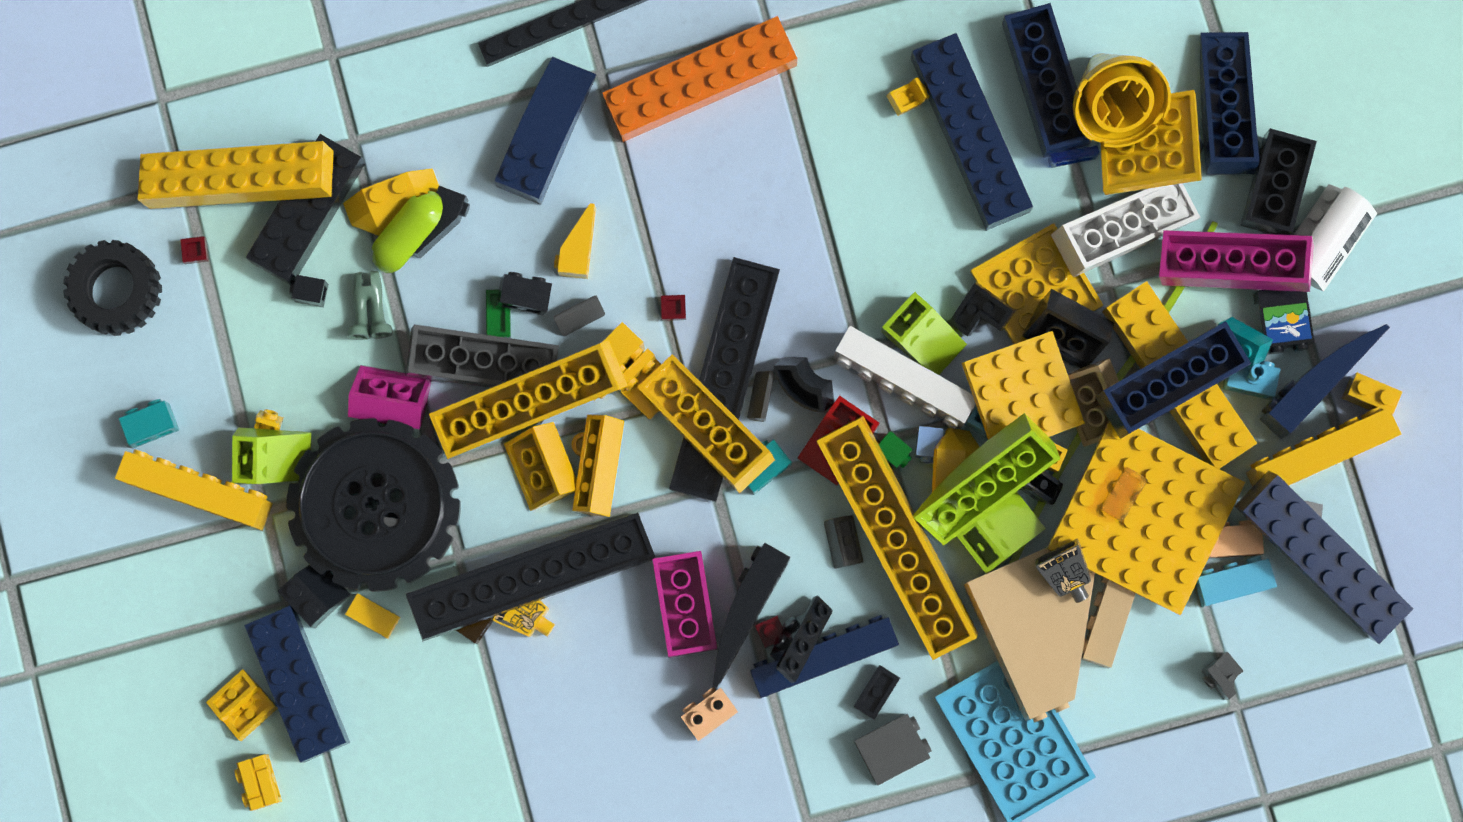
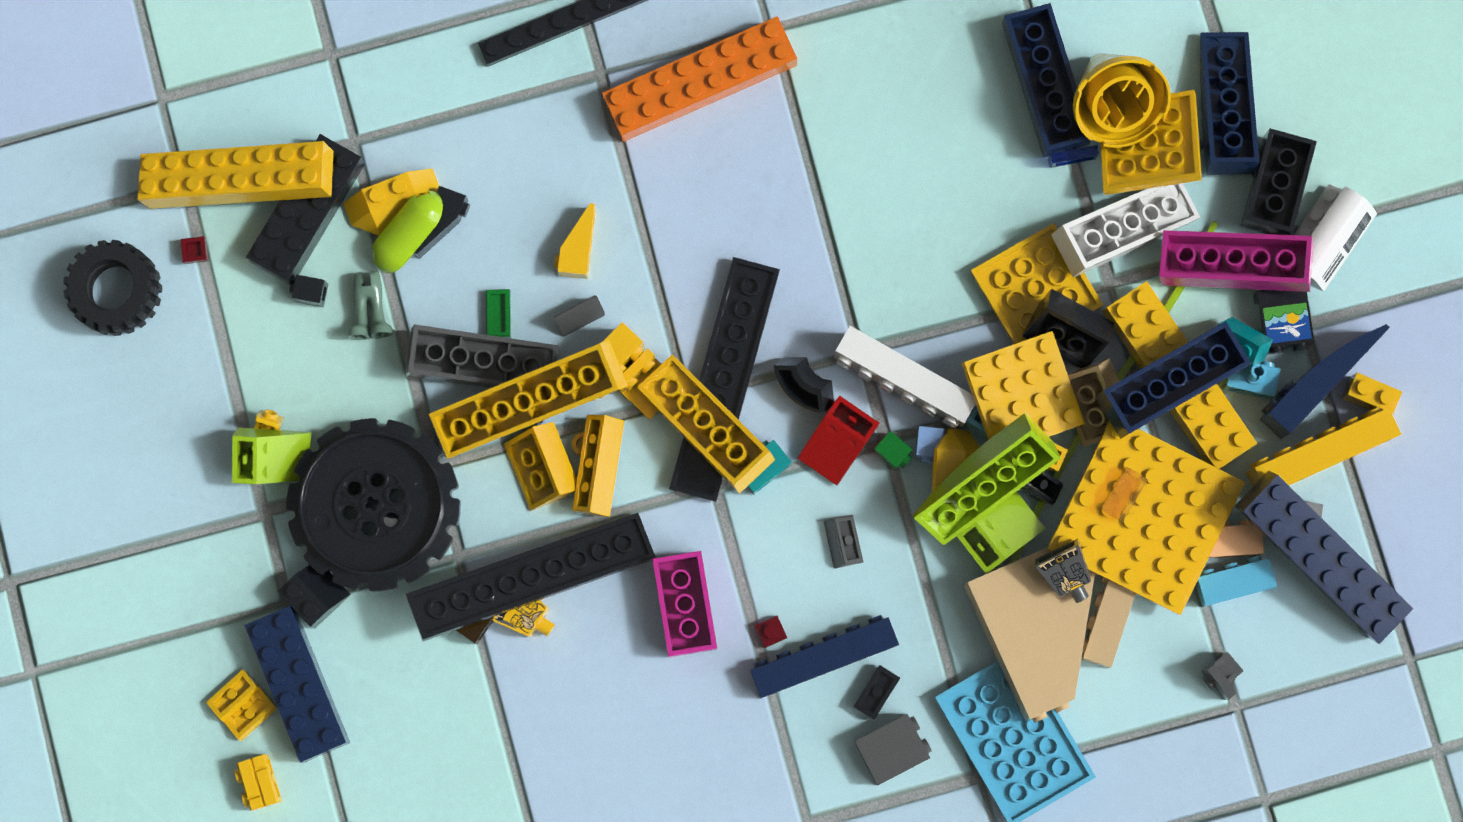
yellow brick [115,449,273,531] -> none
teal brick [119,399,179,448] -> none
yellow tile [345,593,401,639] -> none
dark pink slope [348,365,432,429] -> none
dark blue slope [494,57,597,205] -> none
black brick [496,272,552,315] -> none
dark red plate [661,295,686,321] -> none
light nougat brick [681,687,738,741] -> none
black slope [713,542,790,689] -> none
dark grey slope [747,371,774,422] -> none
black bracket [770,595,833,683] -> none
yellow brick [817,416,978,660] -> none
lime slope [881,292,967,375] -> none
yellow bracket [886,77,929,116] -> none
dark blue brick [911,33,1033,231] -> none
black plate [948,282,1016,337] -> none

